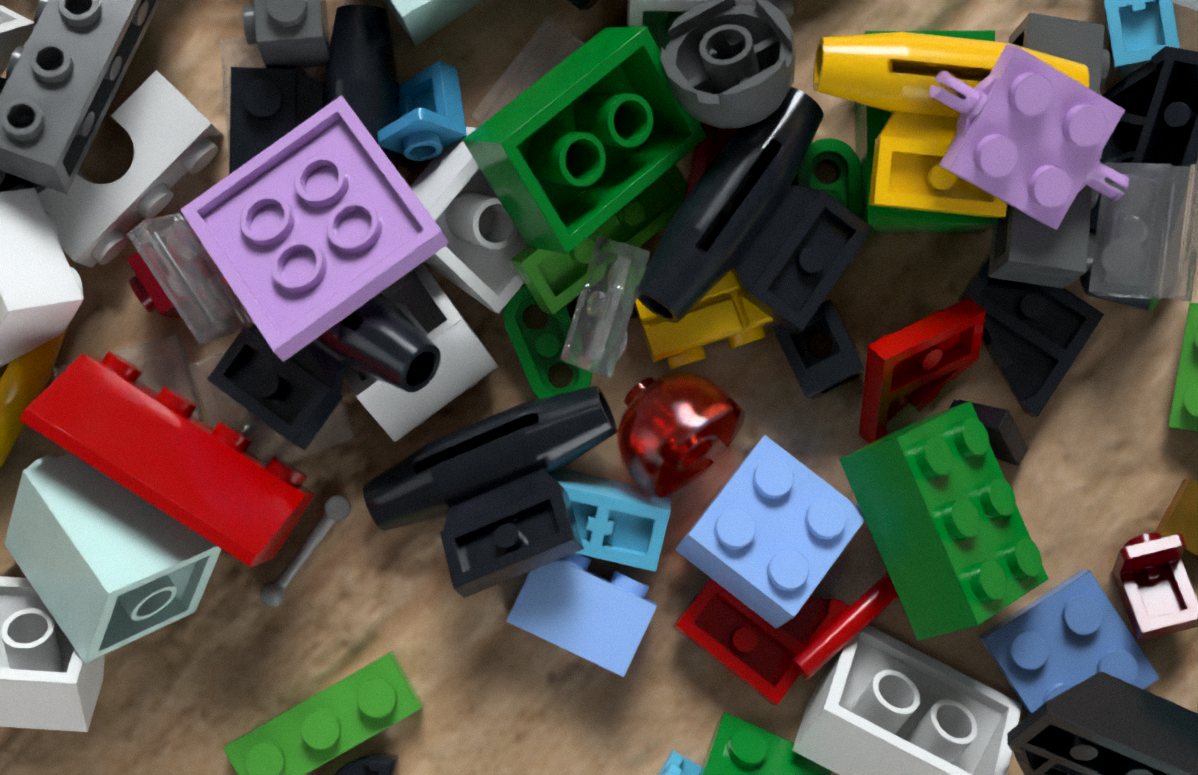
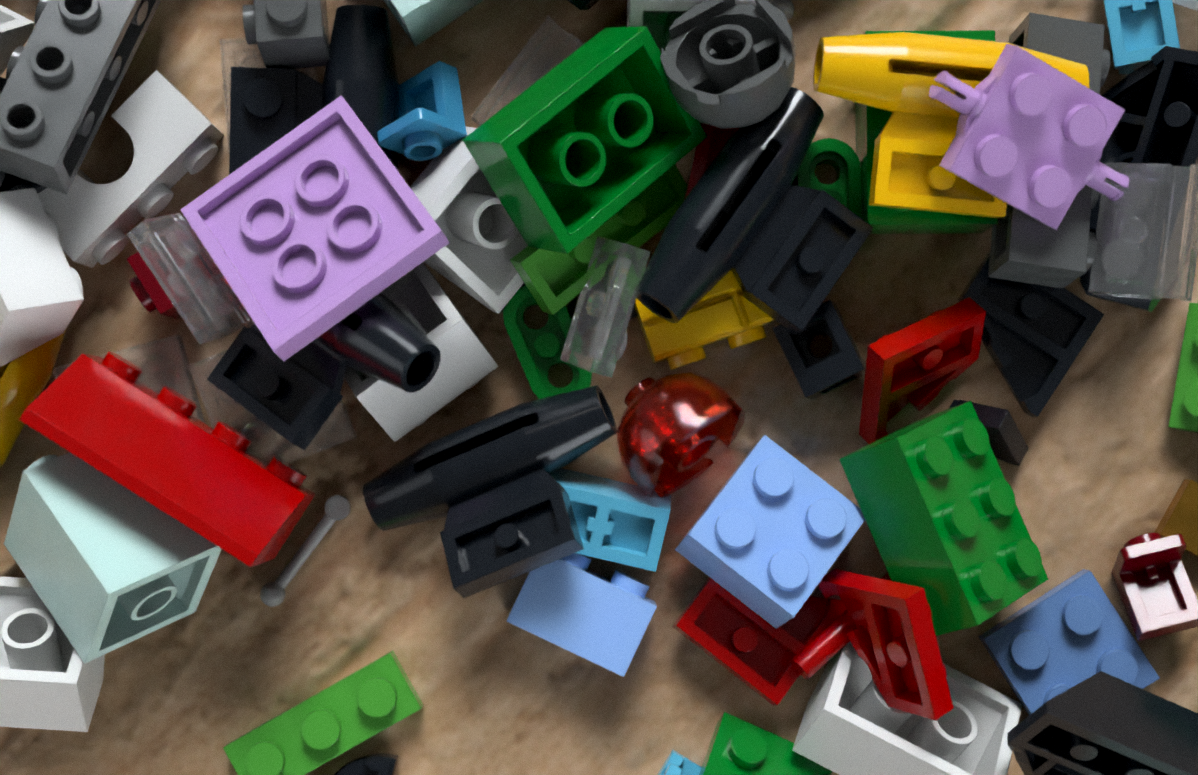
none -> red wing [818,569,954,721]

